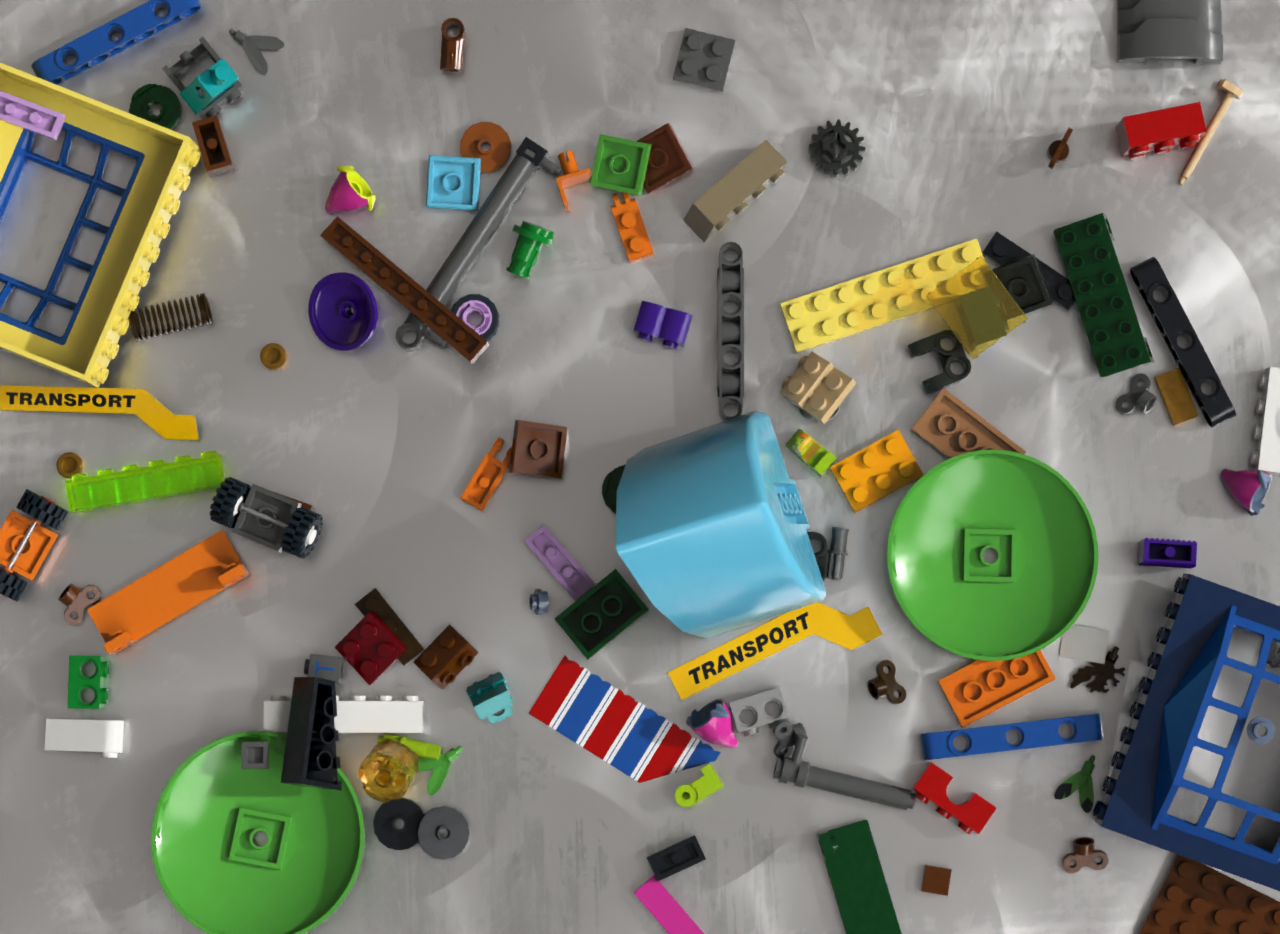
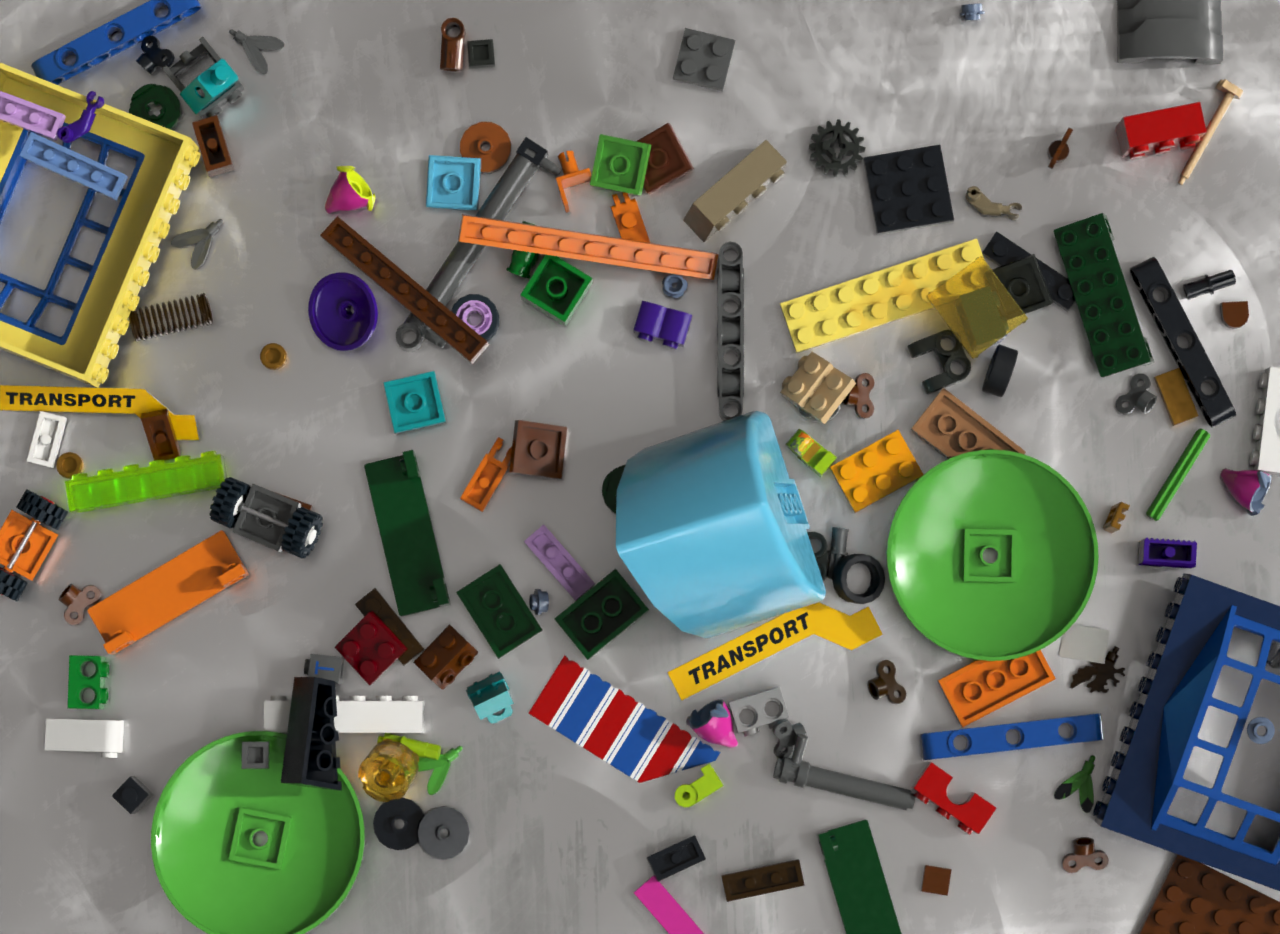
none -> medium blue plate [19,132,128,201]
none -> white plate [27,411,67,469]
none -> dark purple arm [57,91,104,143]
none -> black brick [112,776,154,814]
none -> black piece [136,36,175,75]
none -> reddish brown plate [141,409,181,462]
none -> dark grey piece [171,219,223,270]
none -> dark green bracket [364,450,451,616]
none -> teal plate [383,371,446,434]
none -> dark green plate [456,564,543,659]
none -> orange plate [458,214,719,280]
none -> pearl dark grey tile [467,39,495,68]
none -> green brick [520,255,593,327]
none -> sand blue plate [662,274,688,298]
none -> dark brown plate [721,859,805,902]
none -> black tyre [832,554,886,604]
none -> reddish brown piece [842,373,875,419]
none -> black plate [863,145,954,235]
none -> sand blue plate [959,3,985,20]
none -> dark tan arm [965,186,1022,220]
none -> black tyre [982,344,1018,397]
none -> pearl gold tile [1103,502,1130,533]
none -> bright green axle [1146,428,1210,521]
none -> black axle [1183,270,1236,300]
none -> reddish brown tile [1220,301,1249,329]

